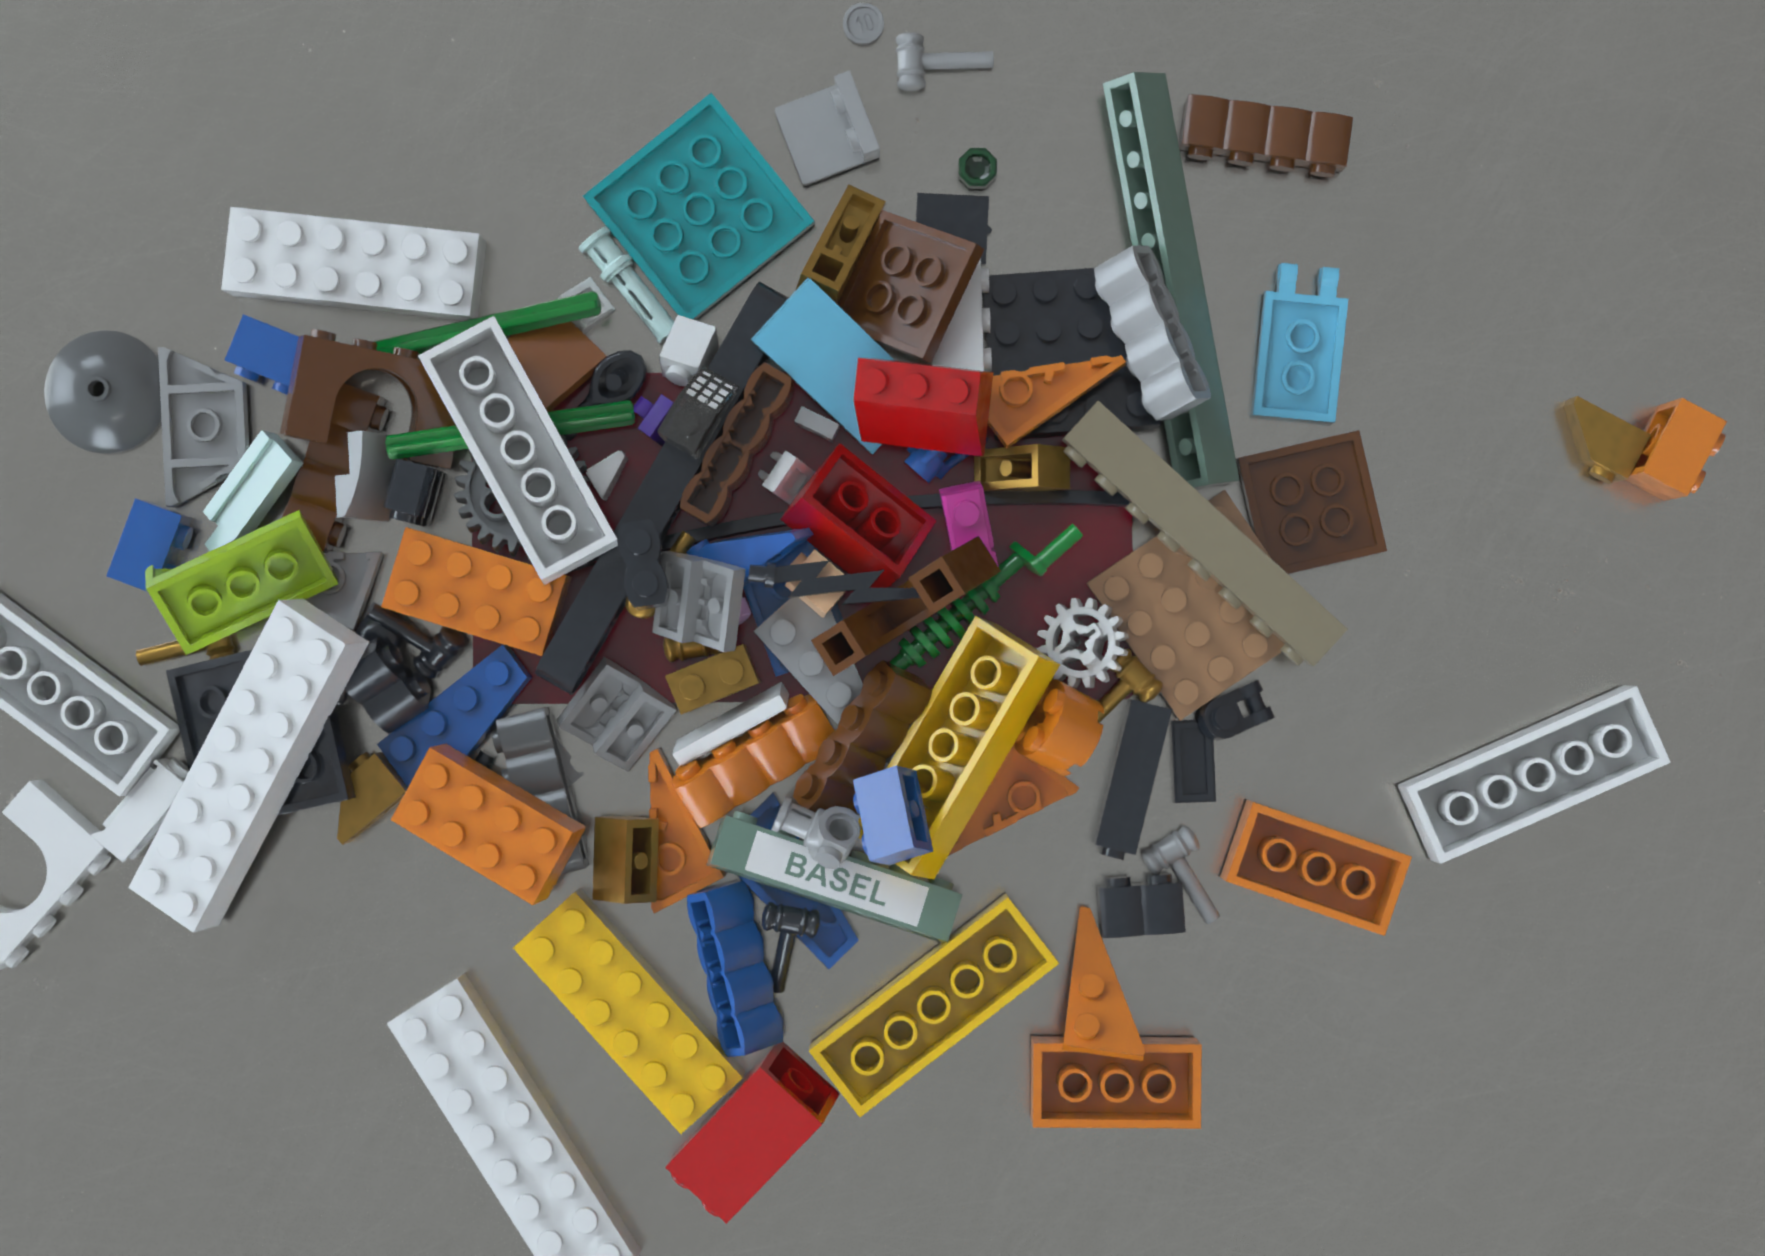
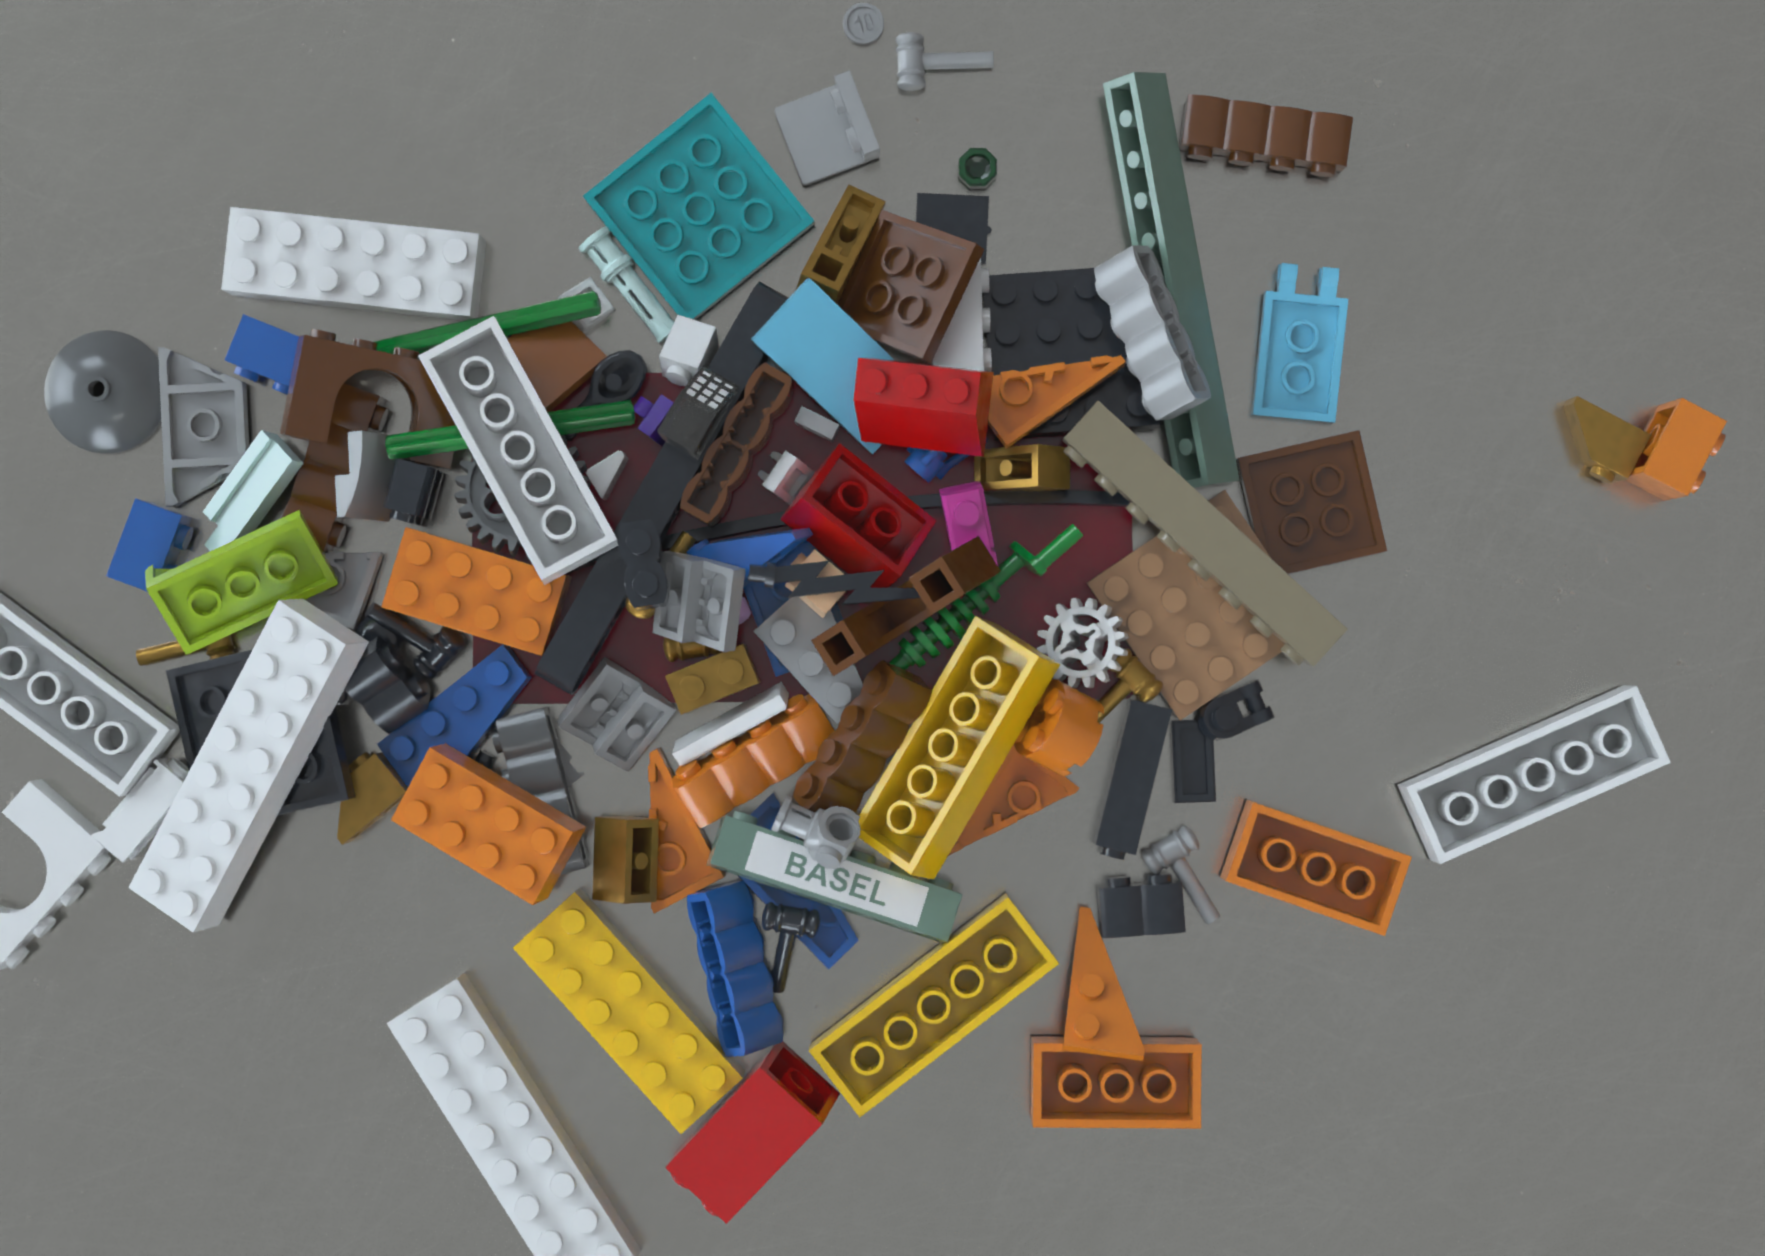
brick [853,765,933,865] -> none

